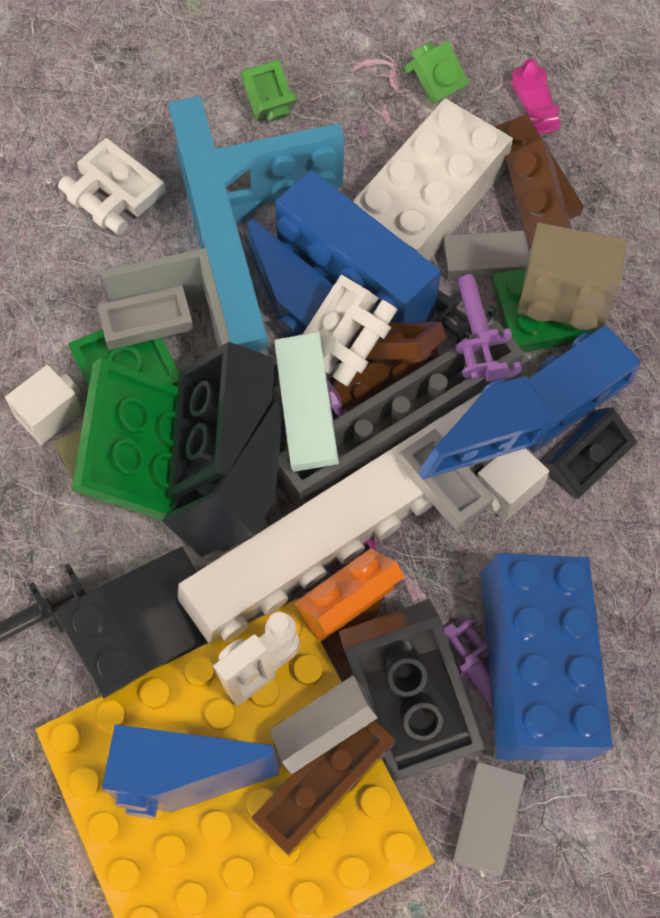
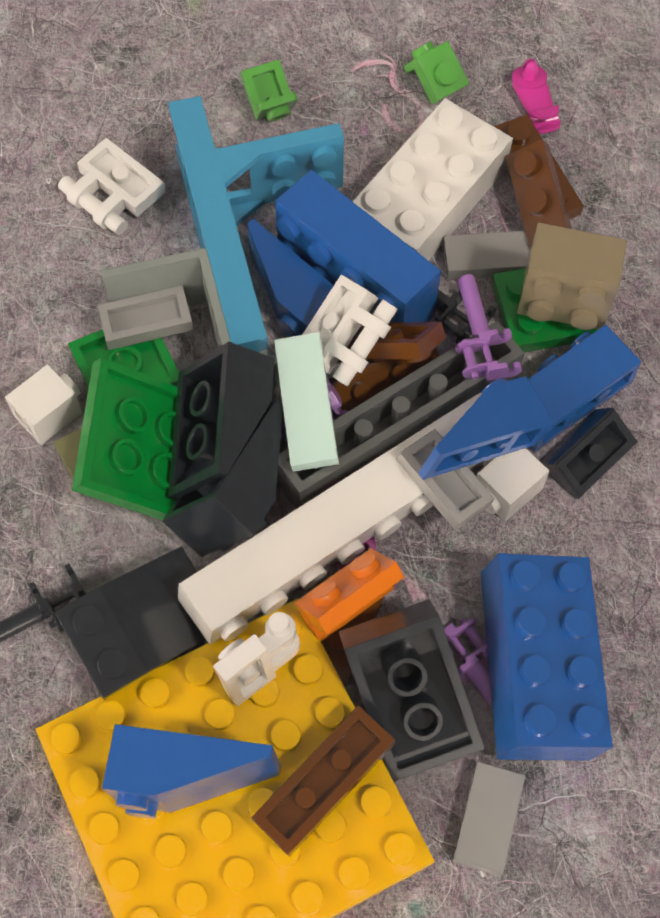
light grey tile [270,675,377,774] -> none

